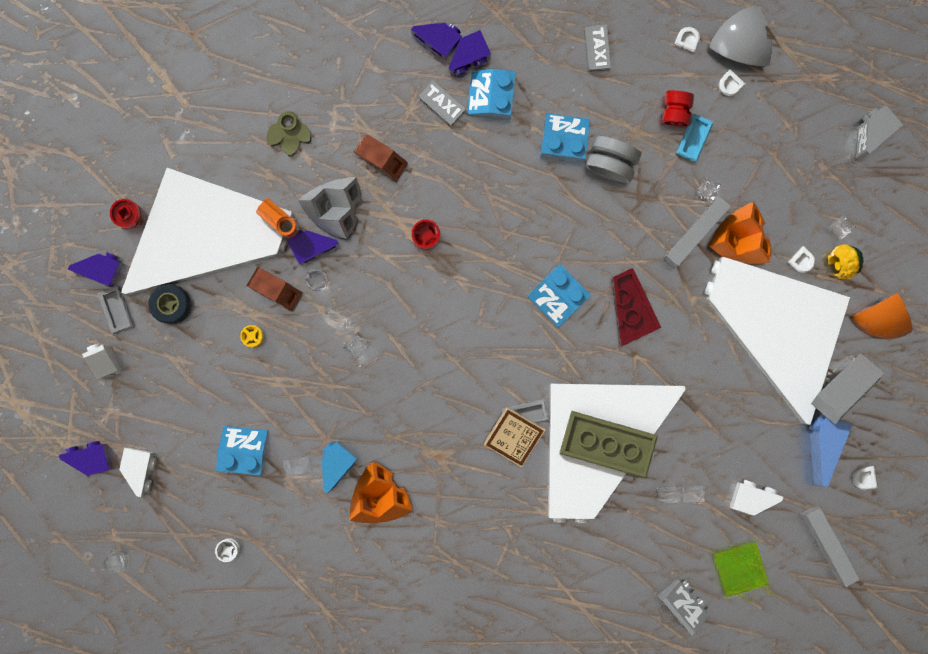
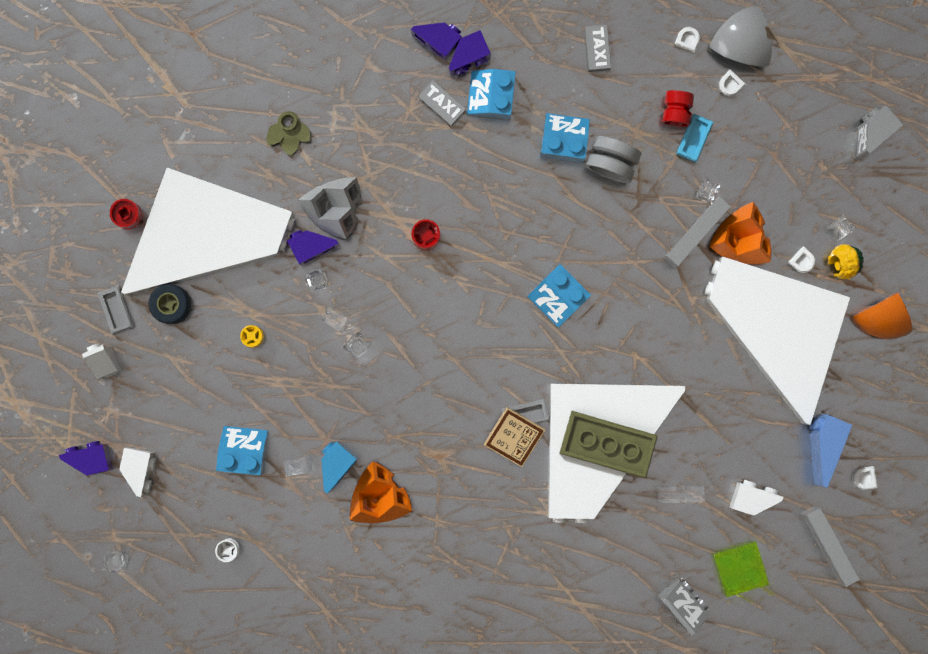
dark purple slope [68,252,123,287] -> none
copper slope [246,267,302,311] -> none
orange piece [256,198,299,239] -> none
copper slope [354,134,408,181] -> none
dark red wing [612,268,661,346] -> none
light grey piece [811,353,885,424] -> none

